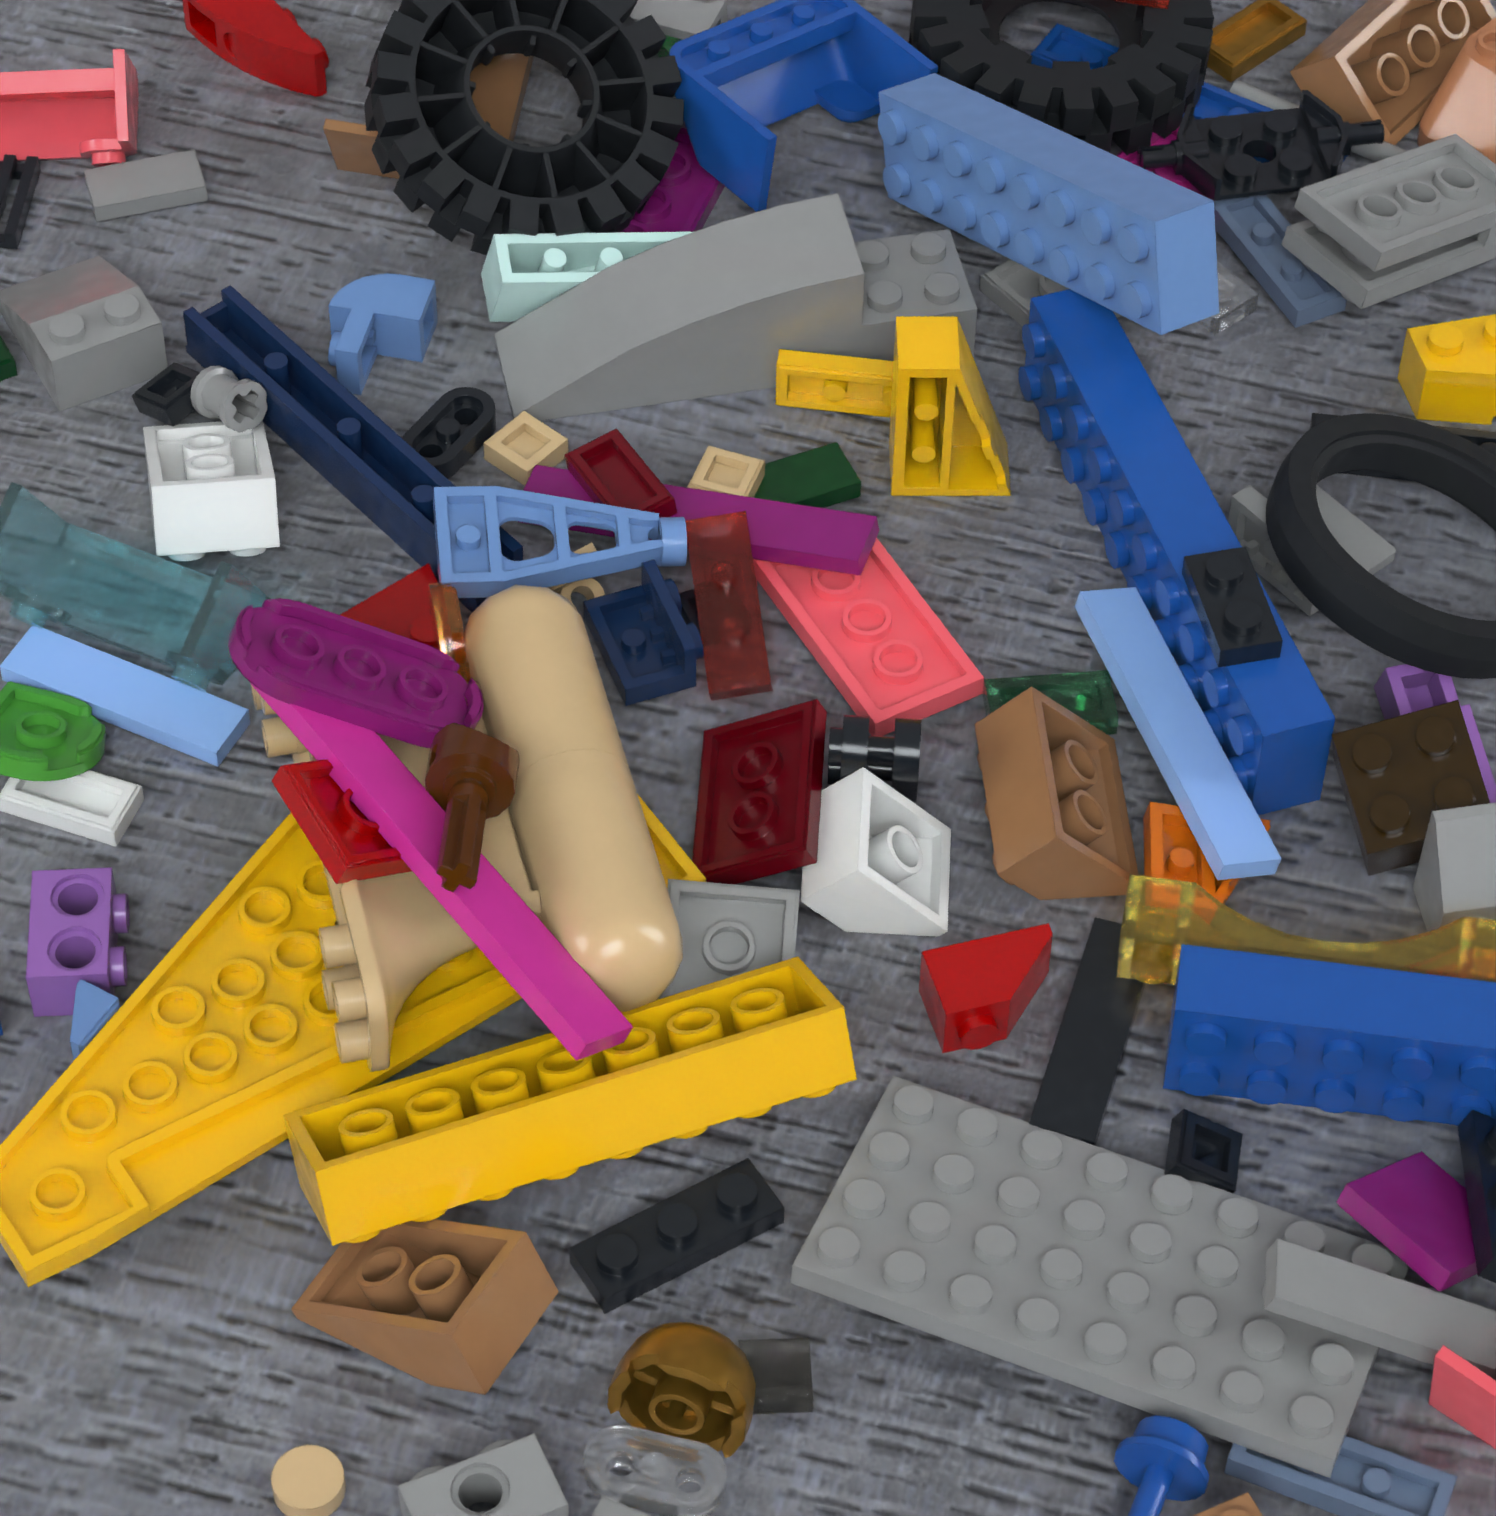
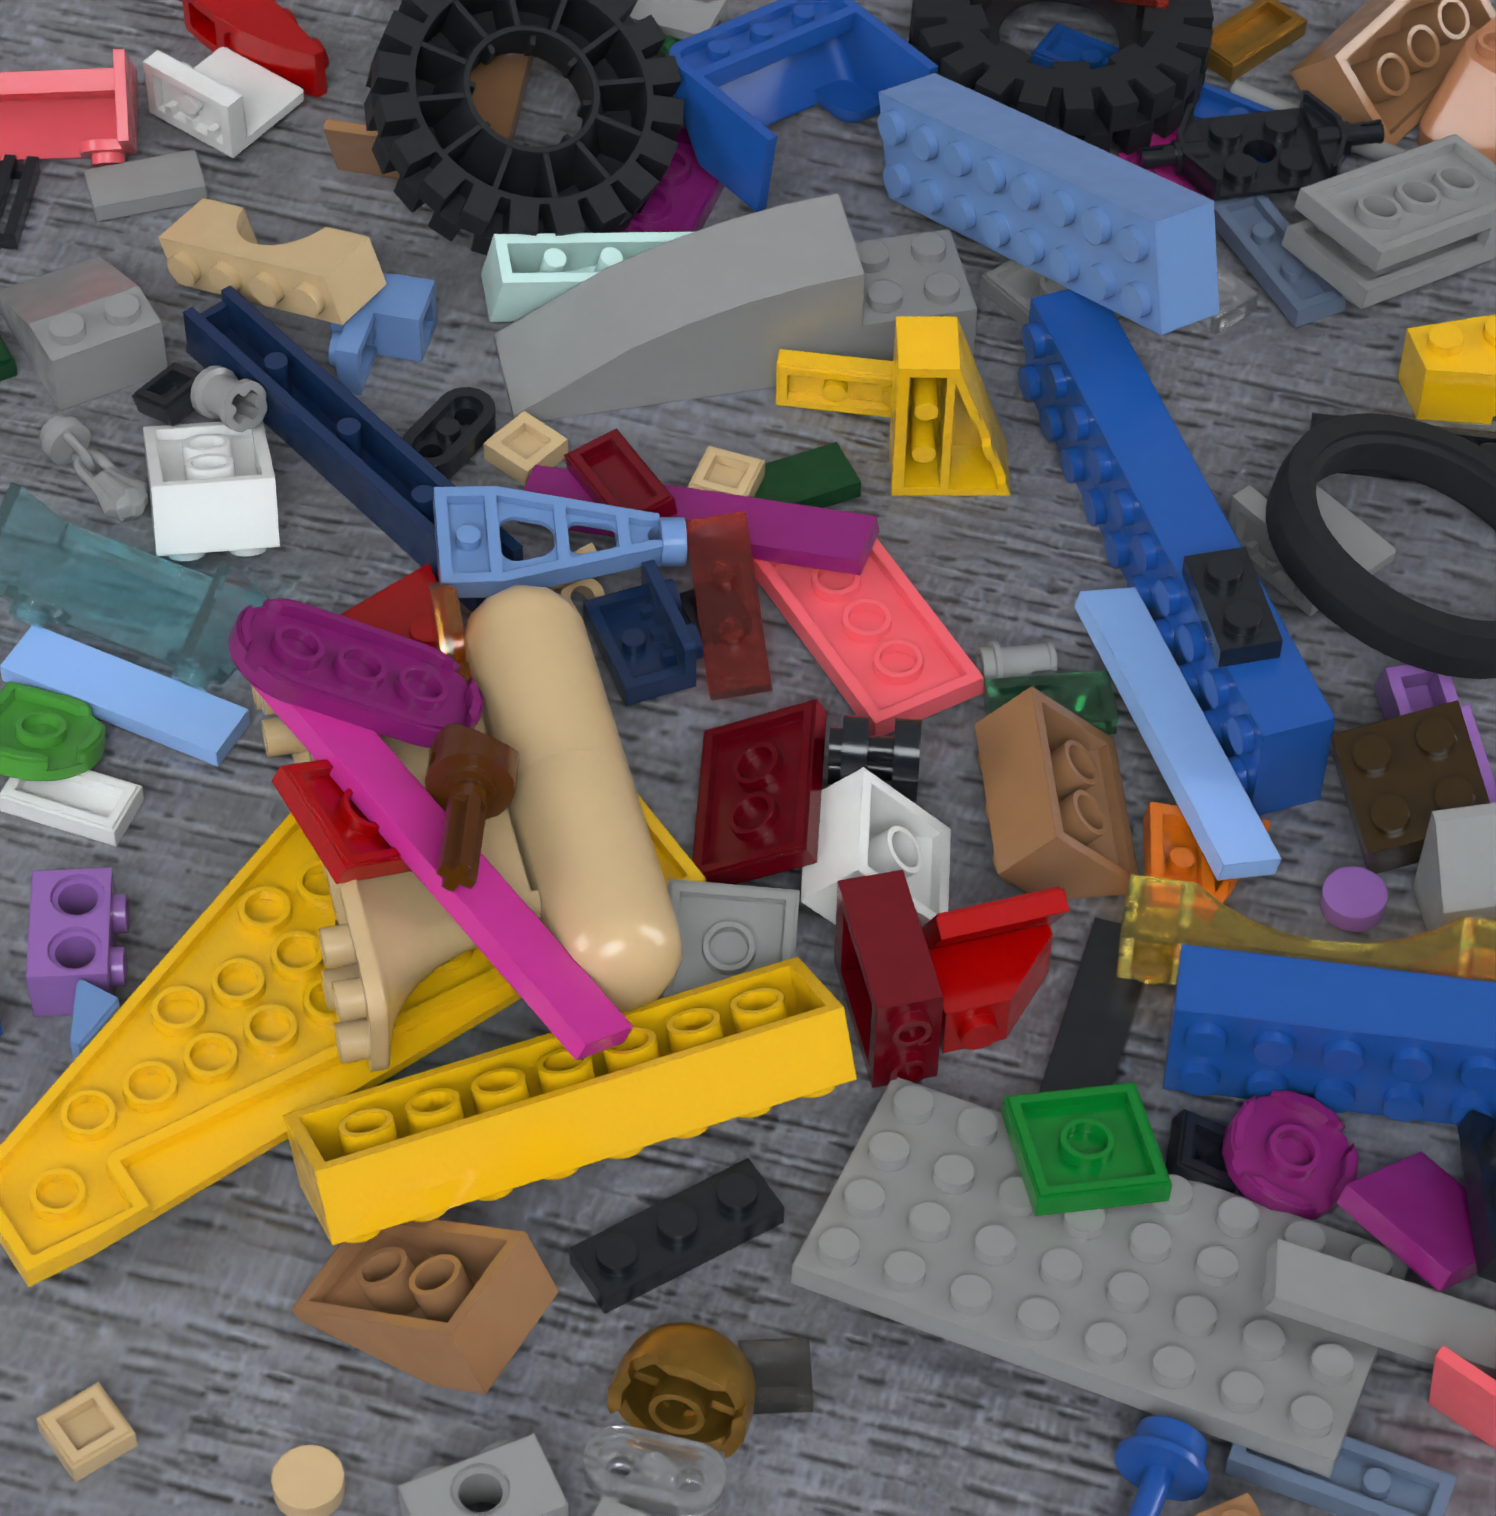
none -> tan tile [36,1382,138,1483]
none -> light grey piece [40,415,149,523]
none -> white bracket [143,47,304,158]
none -> tan arch [158,198,387,325]
none -> dark red window [834,869,944,1088]
none -> red tile [922,886,1070,950]
none -> light grey pin [975,640,1058,690]
none -> green tile [1001,1082,1172,1216]
none -> magenta tile [1222,1090,1359,1220]
none -> medium lavender tile [1320,866,1388,932]

